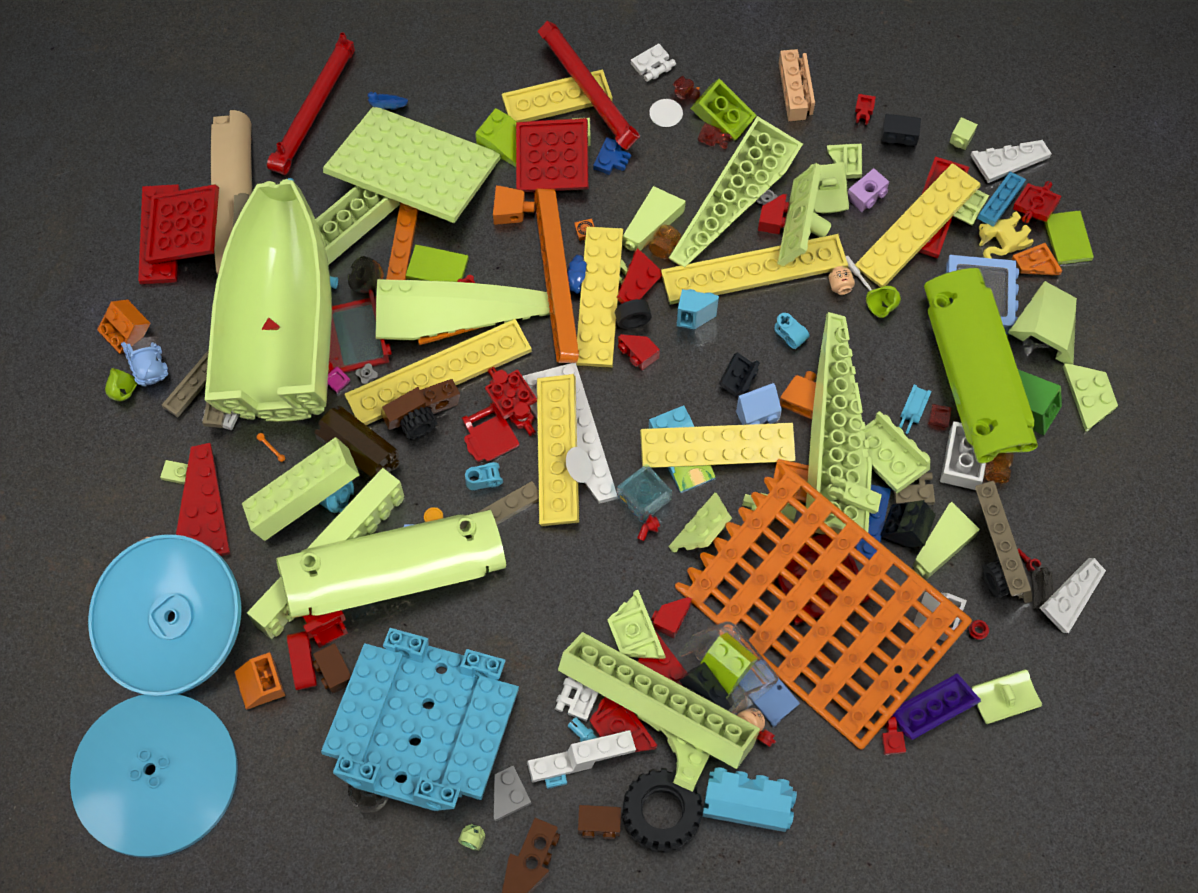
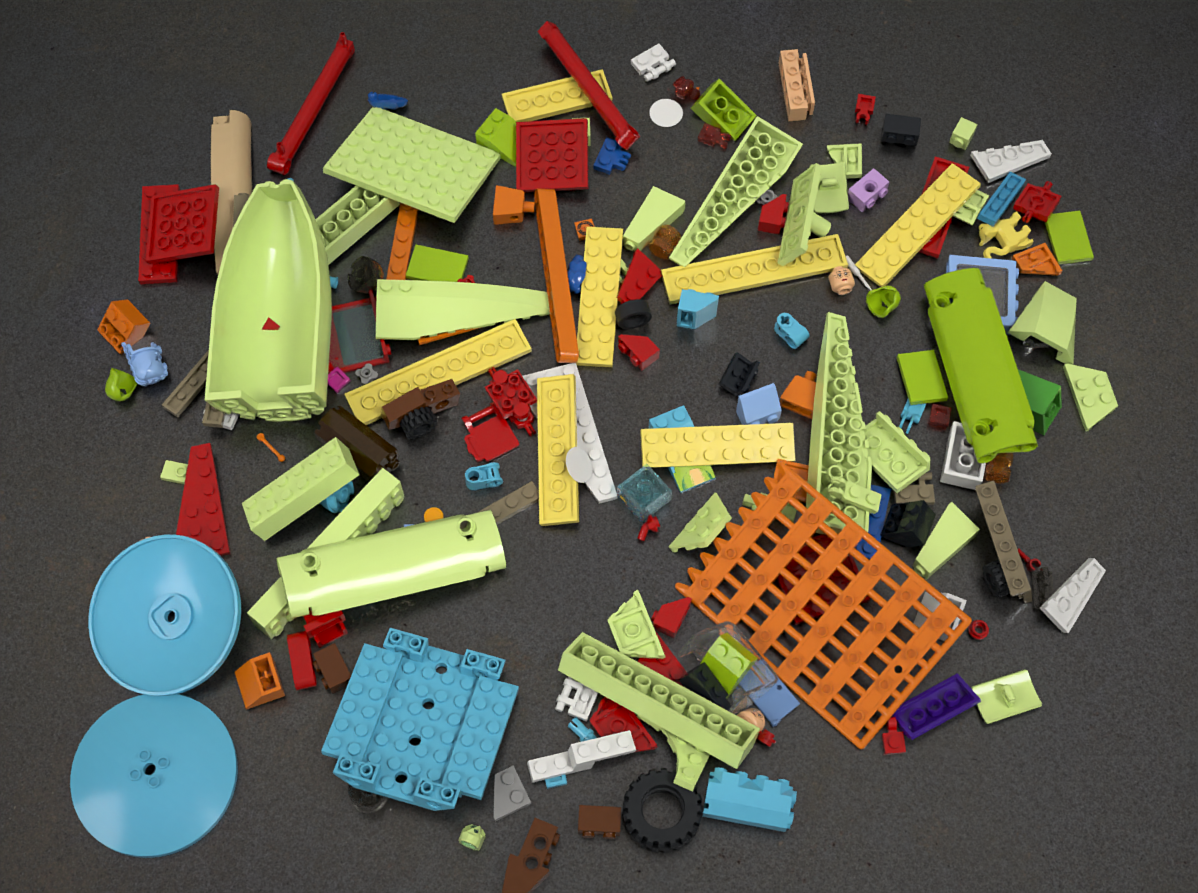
none -> lime tile [897,350,948,405]

